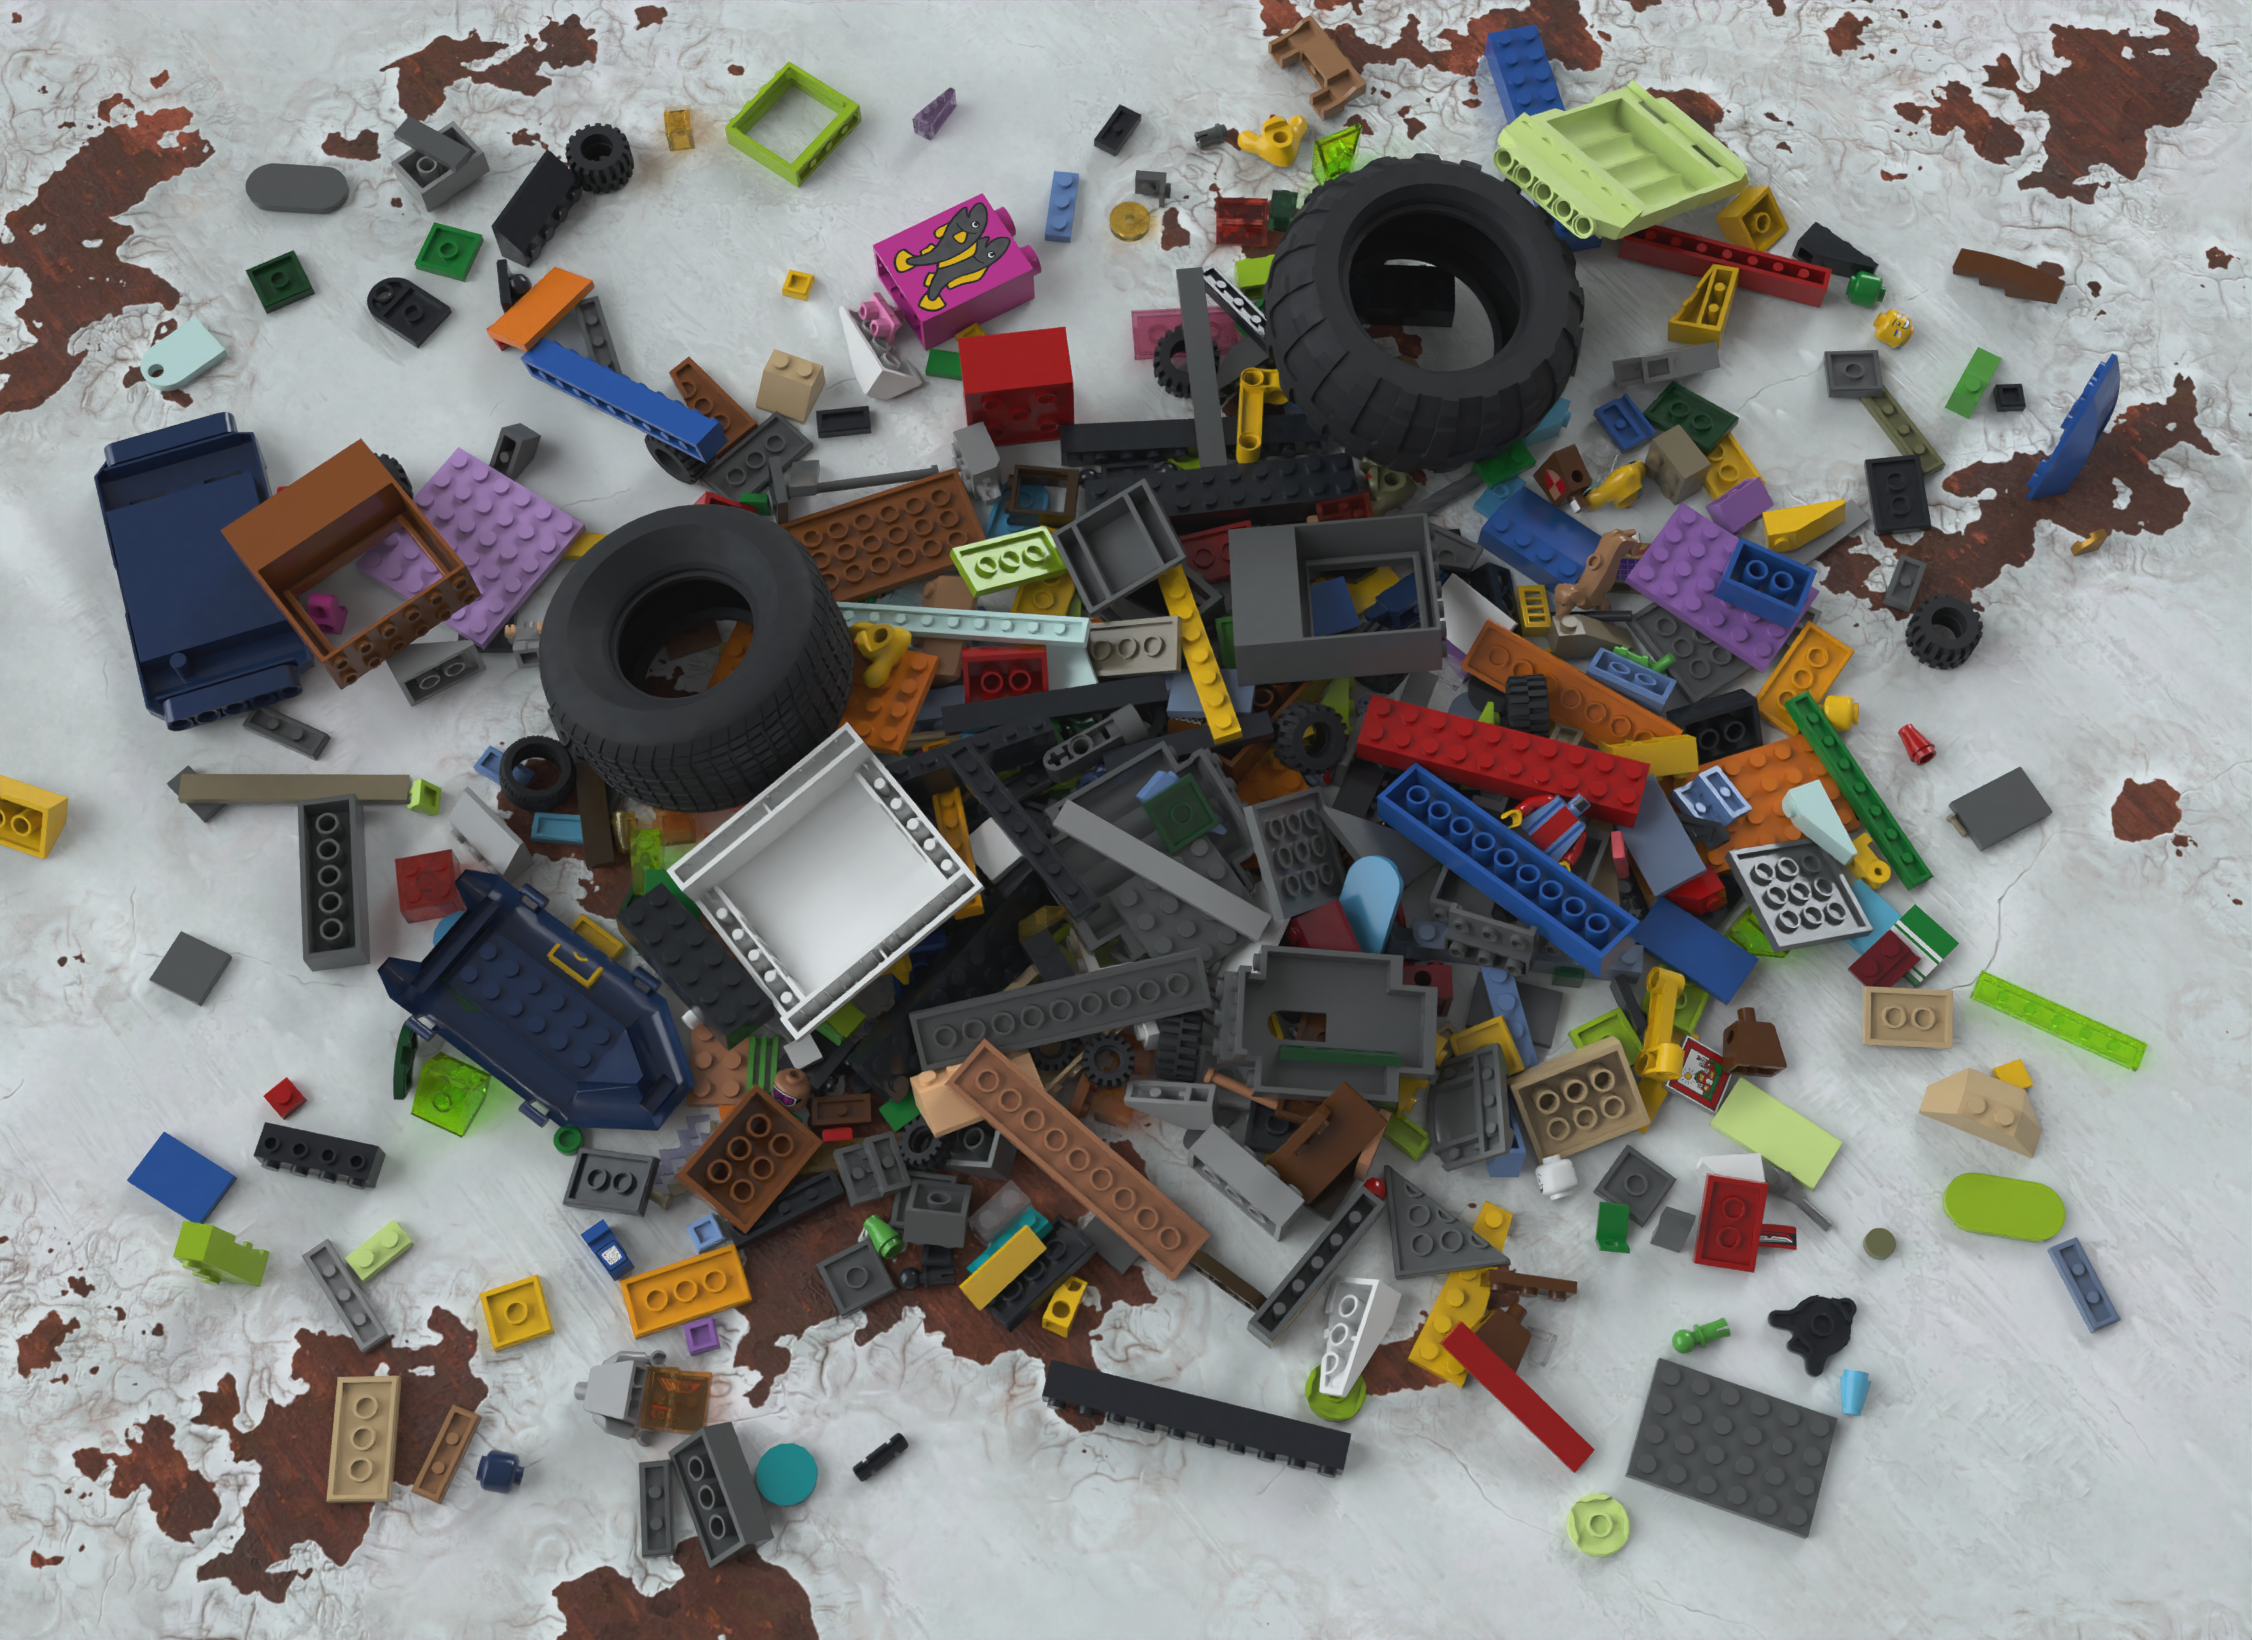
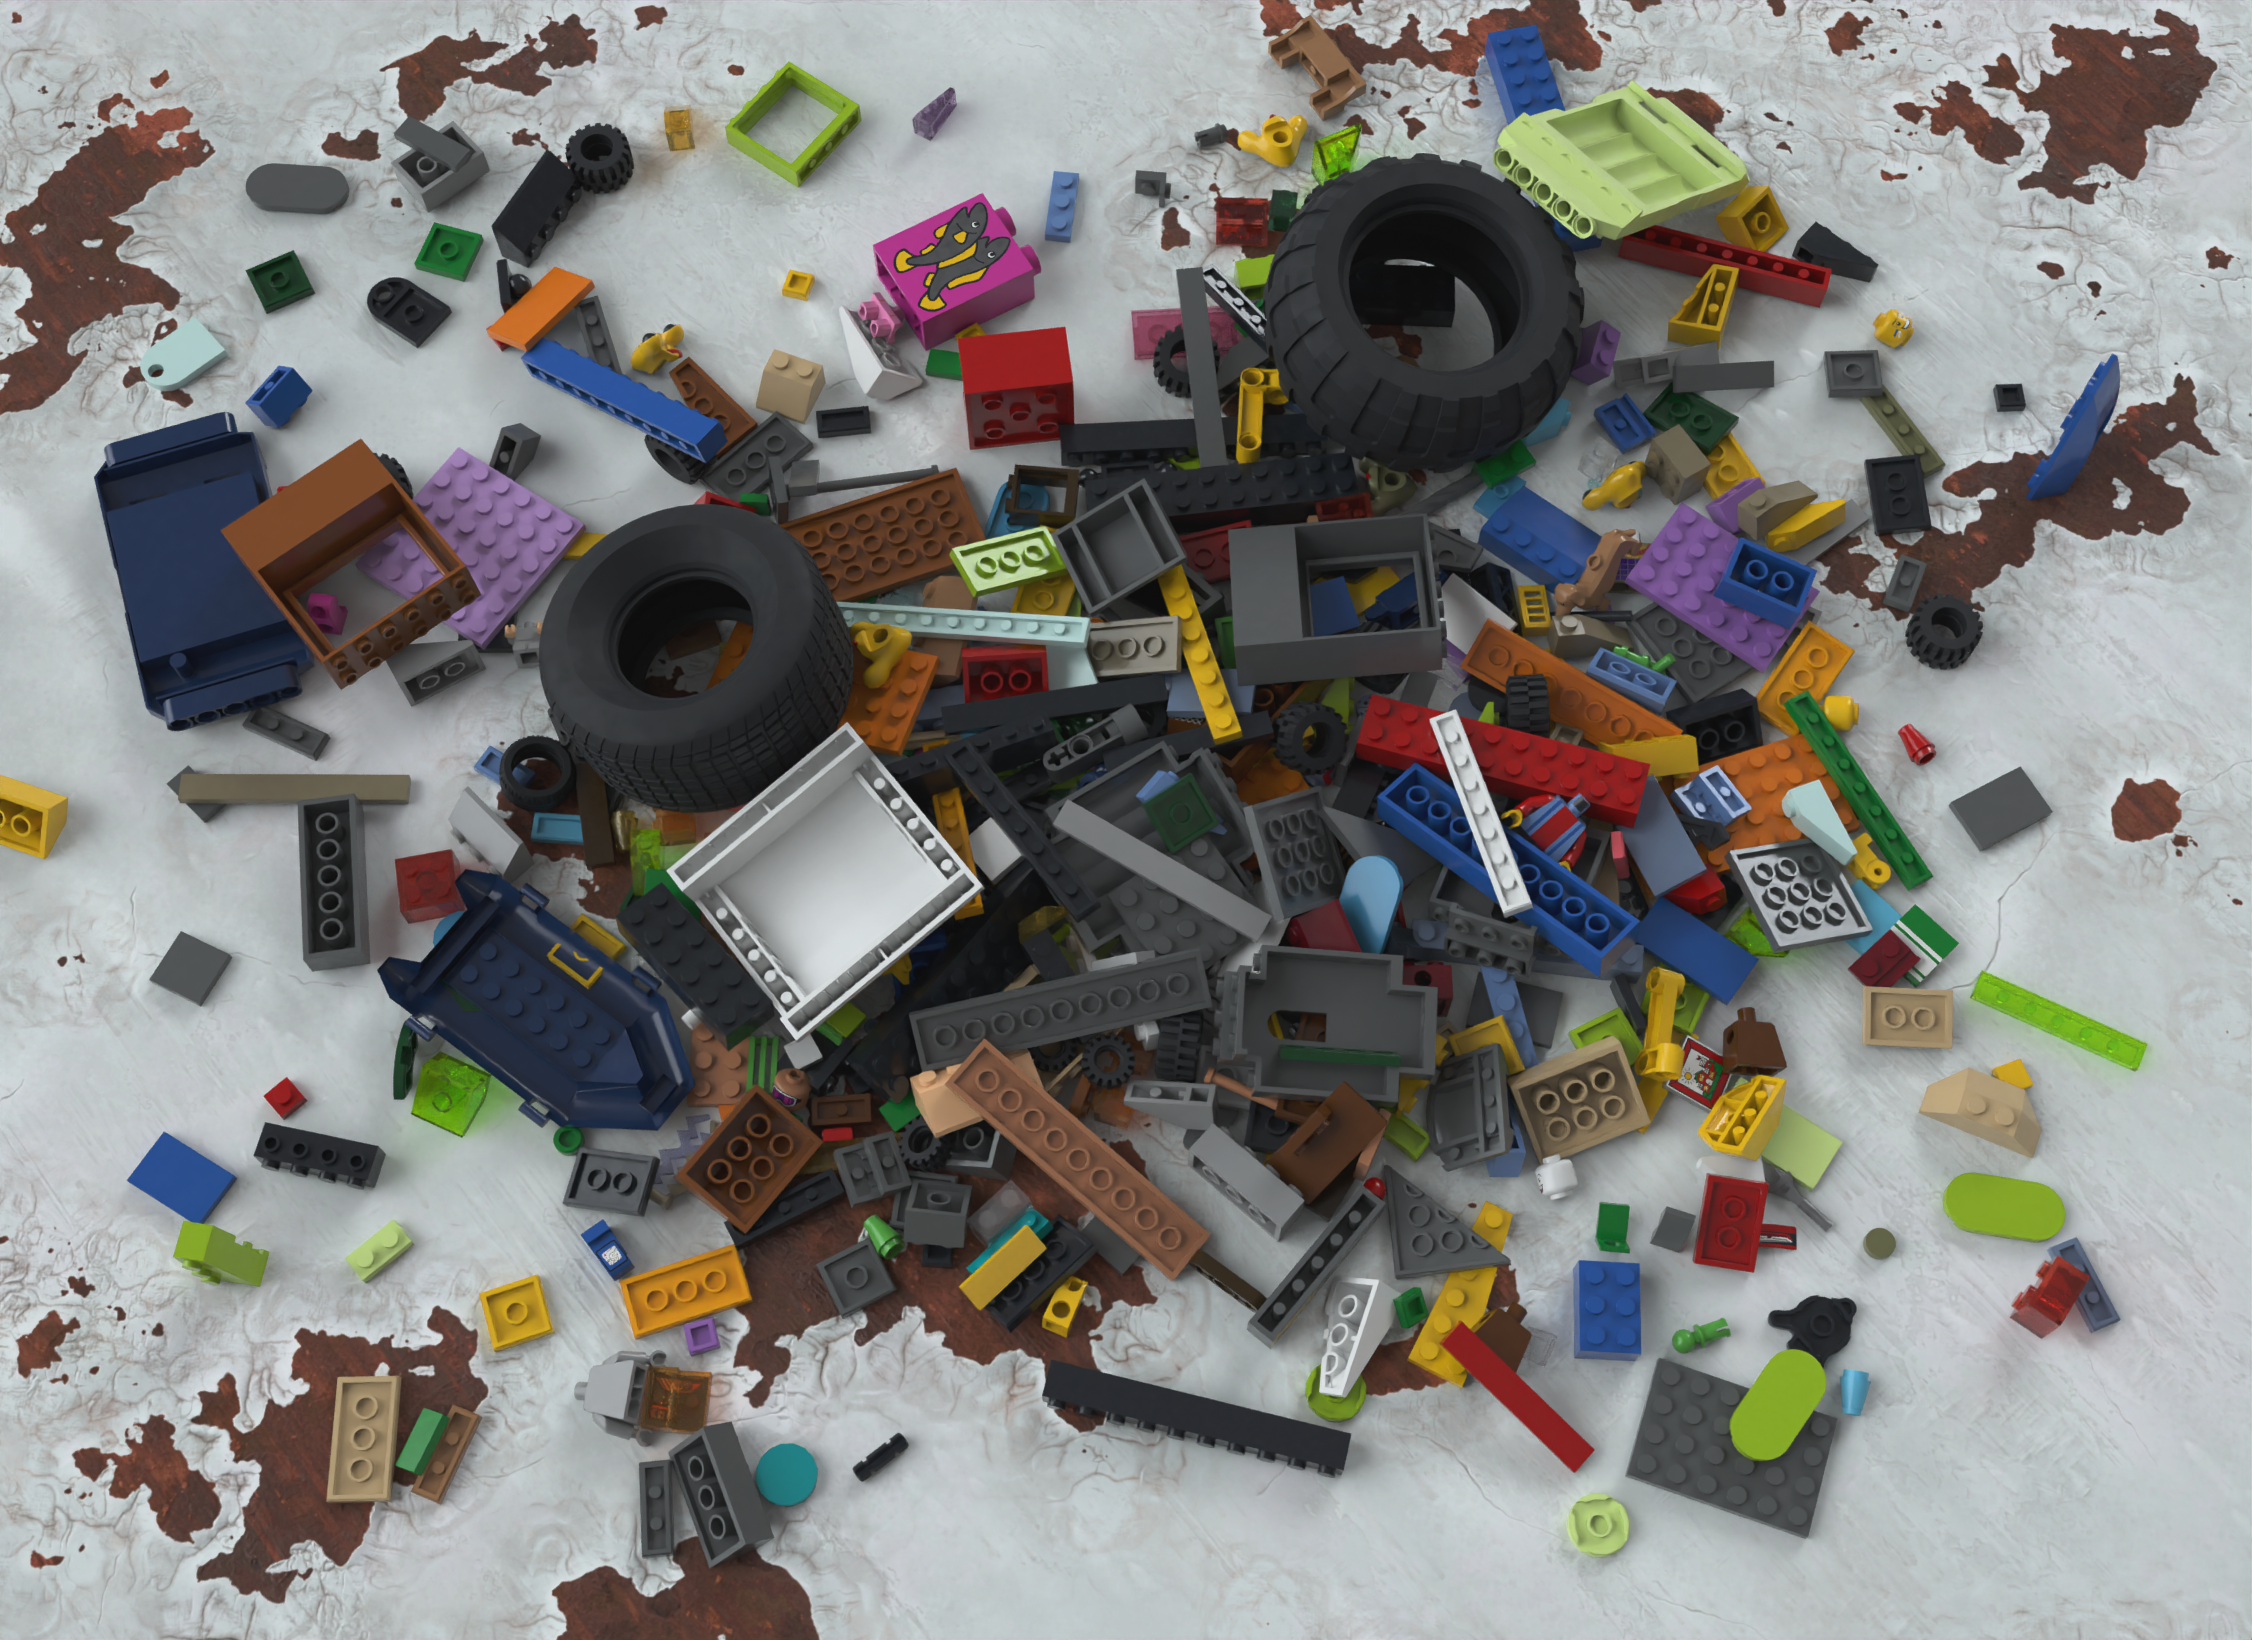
light grey tile [302,1239,391,1355] -> none
lime tile [407,779,442,816] -> none
dark blue head [476,1450,525,1494] -> none
light blue tile [686,1213,727,1255] -> none
black pin [898,1265,956,1291] -> none
light grey hinge [950,421,1002,506] -> none
black plate [1094,104,1141,157] -> none
clear yellow piece [1109,202,1150,242] -> none
reddish brown plate [1480,1269,1577,1302] -> none
reddish brown torso [1533,444,1592,514] -> none
clear green tile [1551,966,1585,988] -> none
dark grey tile [1593,1144,1677,1228] -> none
green head [1845,271,1887,308] -> none
bright green slope [1945,347,2002,419] -> none
dark tan piece [1946,812,1968,837] -> none
reddish brown slope [1952,248,2066,304] -> none
pearl gold tile [2070,529,2107,556] -> none
none -> blue brick [245,366,313,428]
none -> green tile [395,1408,450,1476]
none -> yellow head [630,323,684,375]
none -> light grey tile [1091,950,1155,971]
none -> green tile [1393,1287,1429,1328]
none -> white tile [1429,709,1533,918]
none -> medium lavender brick [1571,320,1621,386]
none -> blue brick [1573,1260,1641,1361]
none -> dark grey tile [1673,361,1774,393]
none -> yellow wedge [1698,1074,1787,1161]
none -> lime tile [1729,1349,1826,1461]
none -> dark tan slope [1738,480,1818,540]
none -> clear red brick [2009,1256,2090,1339]

